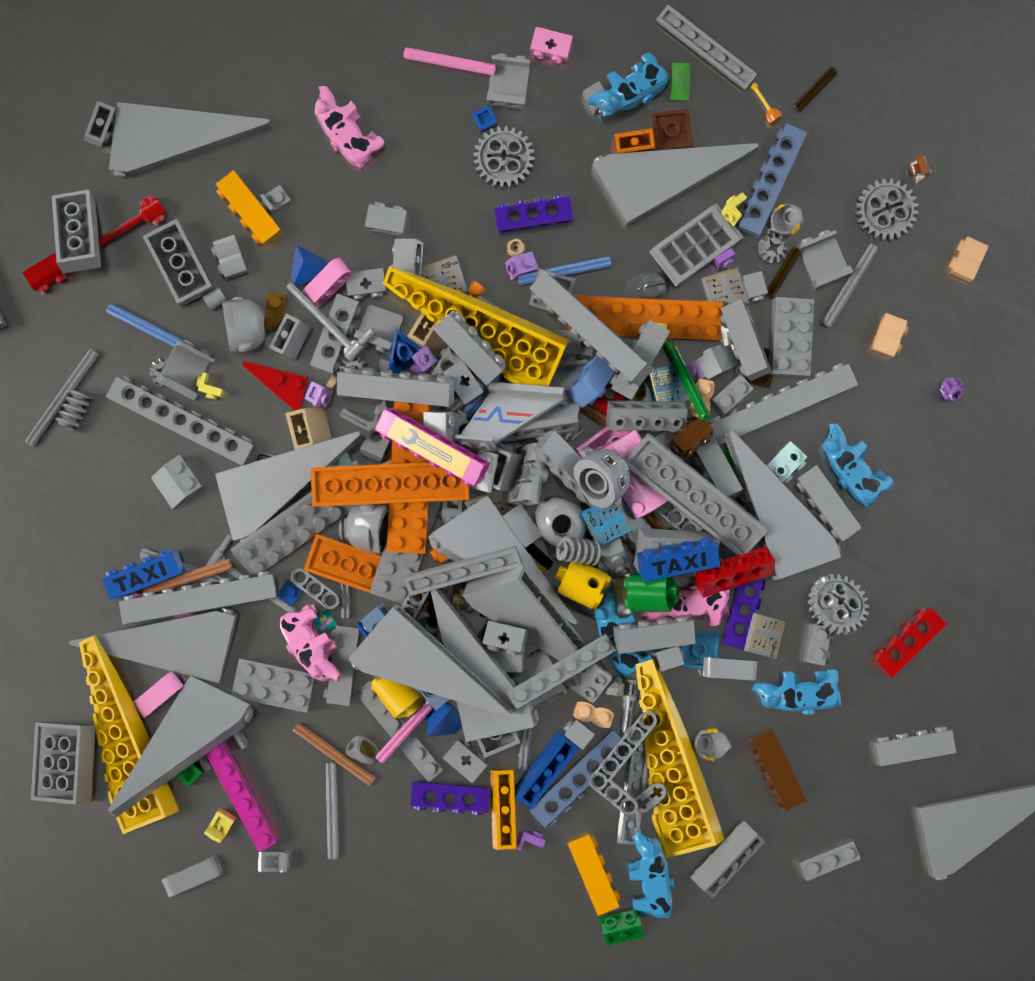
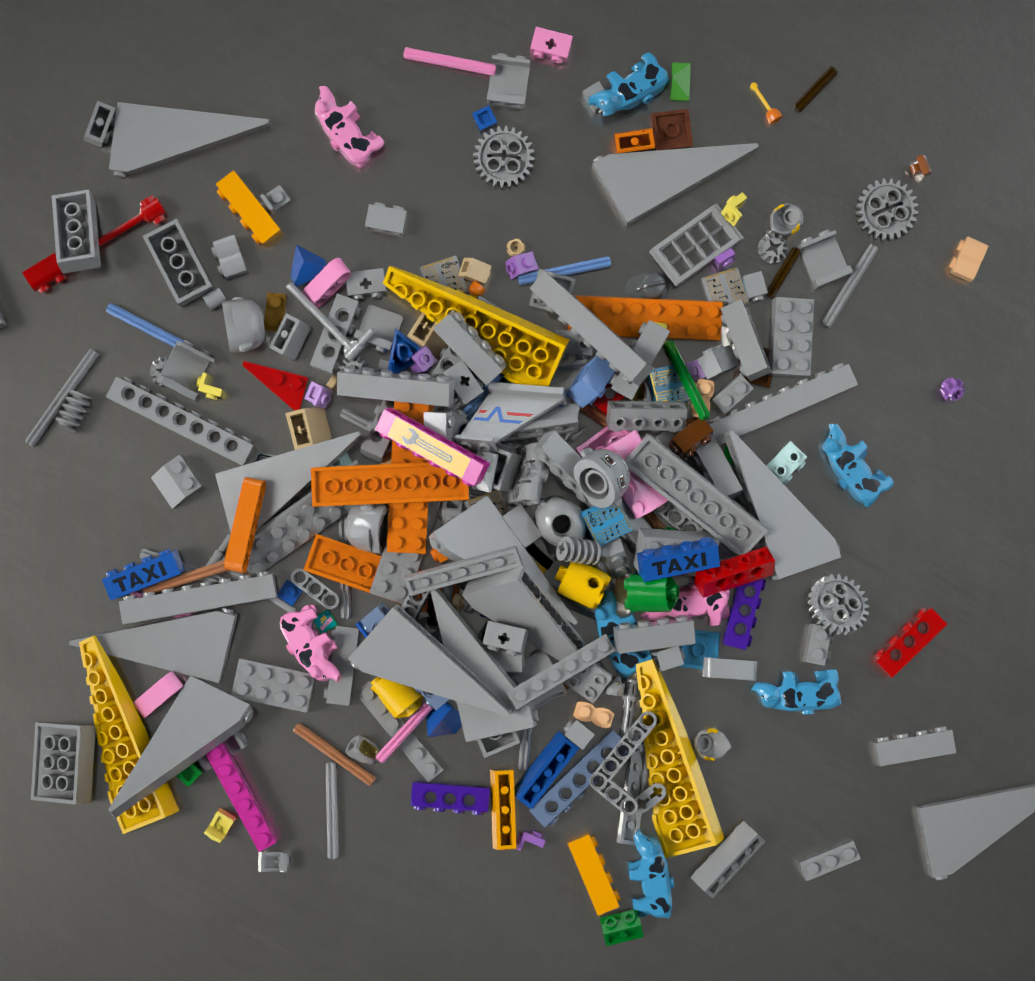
light grey beam [161,857,221,897] -> none
light grey brick [391,239,423,277] -> none
light grey brick [443,739,488,783] -> none
dark purple brick [494,195,573,234] -> none
light grey plate [656,5,757,90] -> none
sand blue brick [738,123,807,239] -> none
light grey tile [744,613,786,659] -> none
reddish brown brick [747,728,807,811] -> none
light grey brick [795,465,861,542] -> none
light nougat brick [871,313,909,358] -> none
none -> orange beam [224,477,266,573]
none -> tan brick [458,258,491,284]

